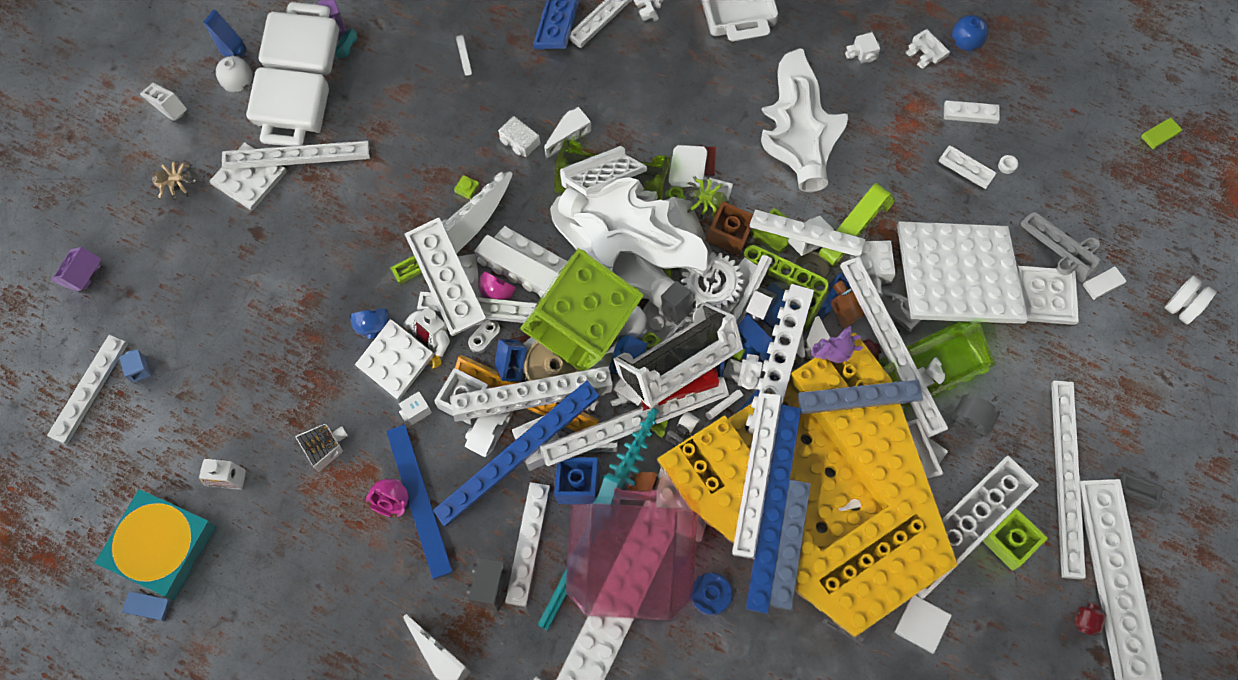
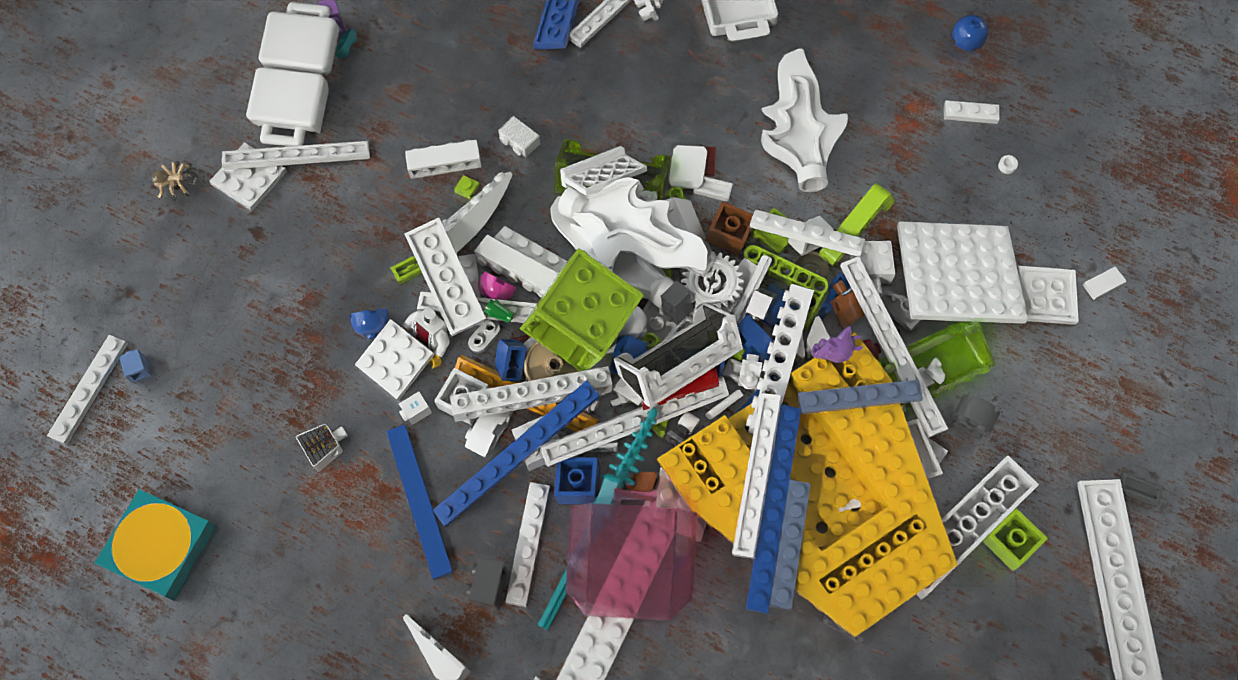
medium lavender slope [51,247,101,291] -> none
medium blue tile [122,592,171,621] -> none
white slope [140,83,187,120] -> none
white torso [199,459,246,490] -> none
blue slope [203,9,247,58] -> none
white cylinder [216,56,253,92] -> none
dark pink cylinder [366,479,409,517] -> none
white tile [456,35,472,76] -> none
white slope [544,107,591,158] -> none
animal [684,176,727,220] -> none
blue tile [691,573,732,615] -> none
white brick [845,32,880,63] -> none
white tile [894,595,952,654] -> none
white plate [906,29,950,69] -> none
white plate [938,145,996,189] -> none
light grey piece [1020,212,1101,282] -> none
white plate [1051,381,1086,579] -> none
dark red head [1074,603,1106,636] -> none
lime tile [1141,117,1183,149] -> none
white wheel [1164,275,1217,325] -> none
none -> white brick [405,140,482,179]
none -> green cone [484,299,514,323]

